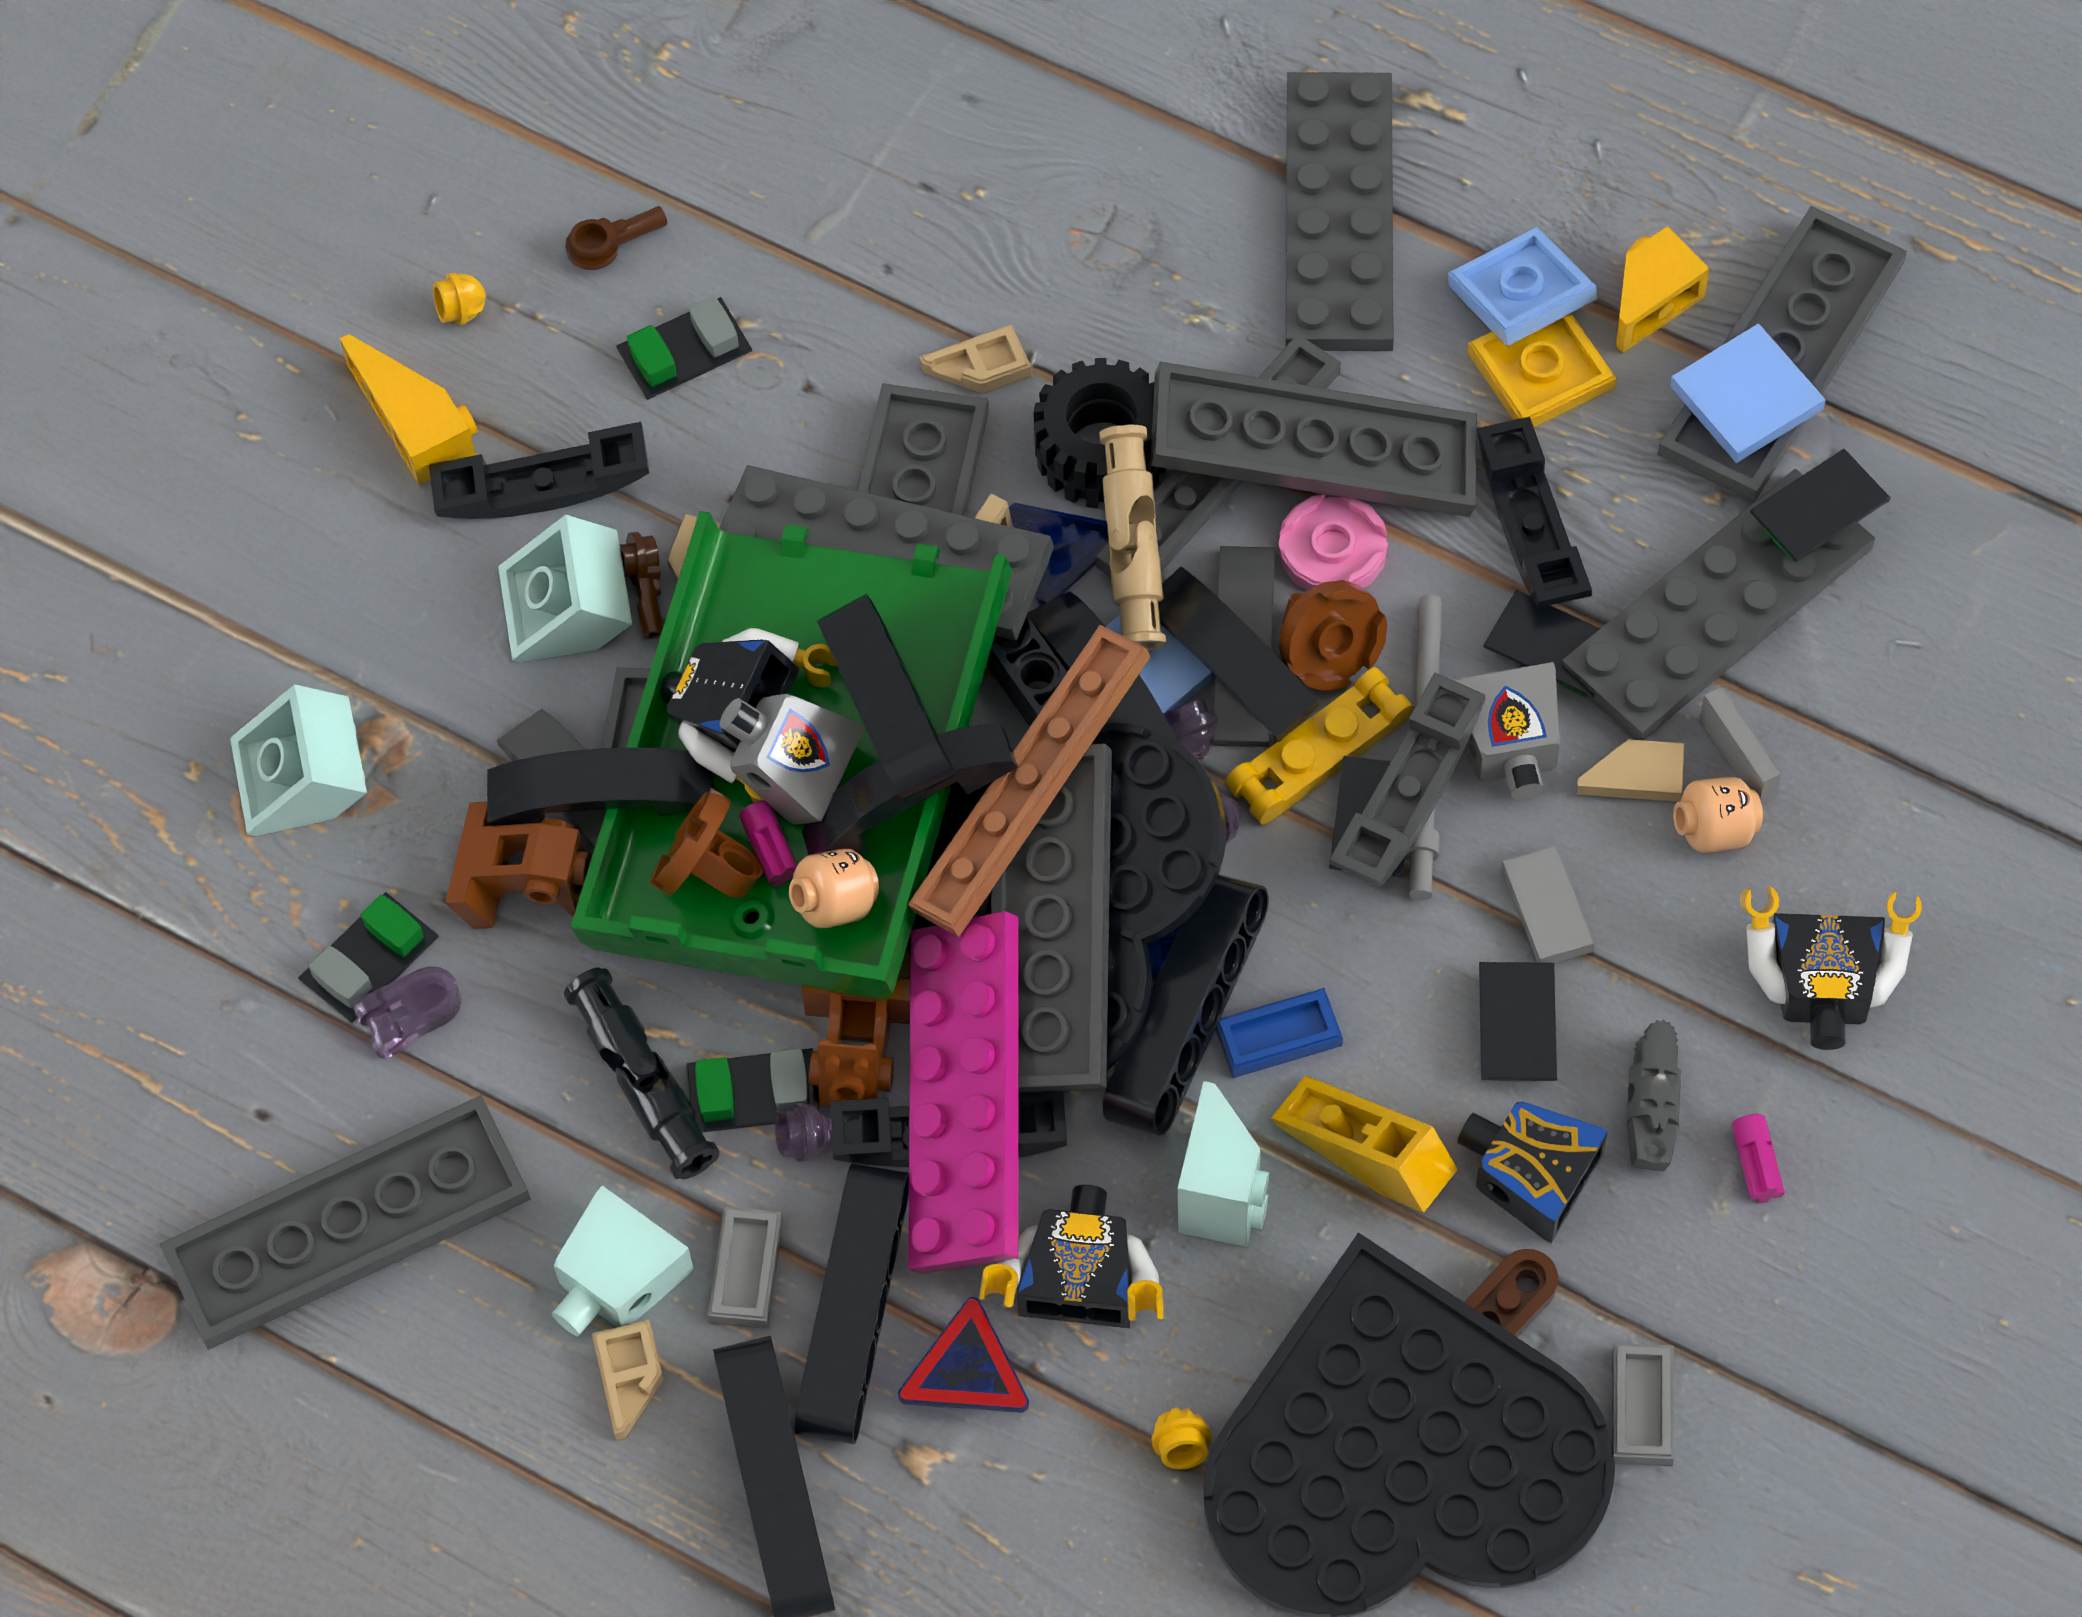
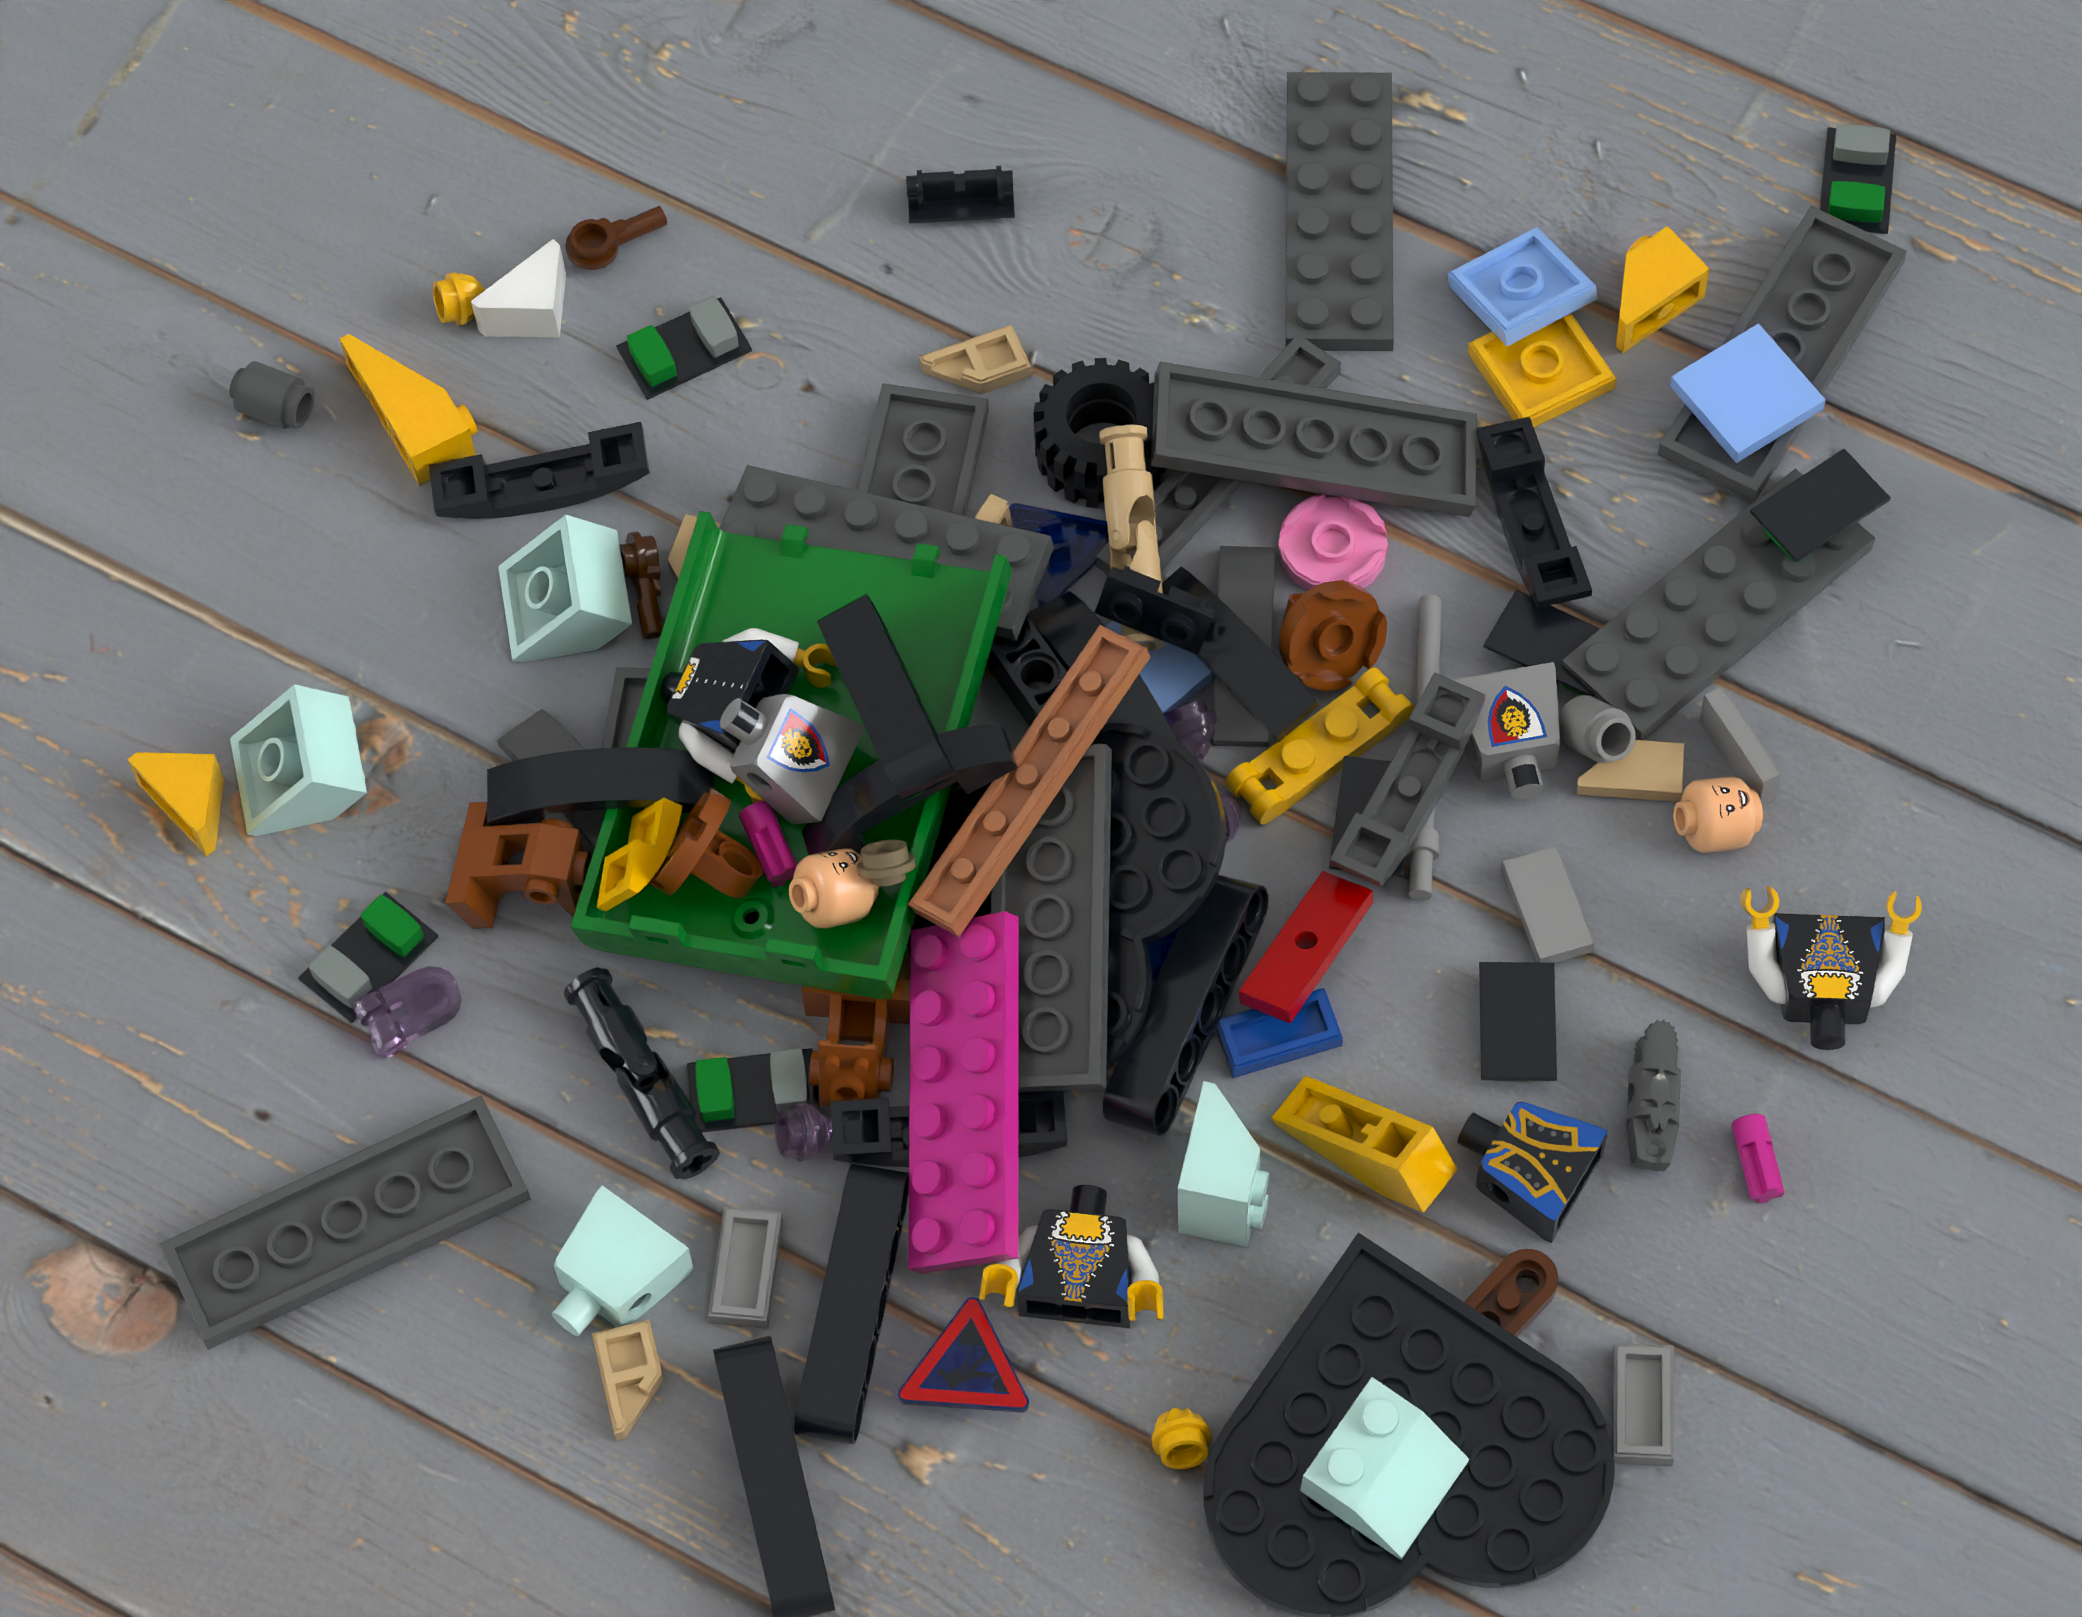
none -> yellow slope [127,752,225,857]
none -> dark grey brick [229,361,314,429]
none -> white slope [471,239,566,338]
none -> yellow slope [597,798,683,911]
none -> dark tan plate [857,840,916,886]
none -> black hinge [906,165,1015,223]
none -> black hinge [1094,565,1217,655]
none -> red tile [1239,871,1374,1024]
none -> light aqua slope [1300,1377,1469,1560]
none -> light grey brick [1559,695,1636,763]
none -> piece [1820,124,1896,234]

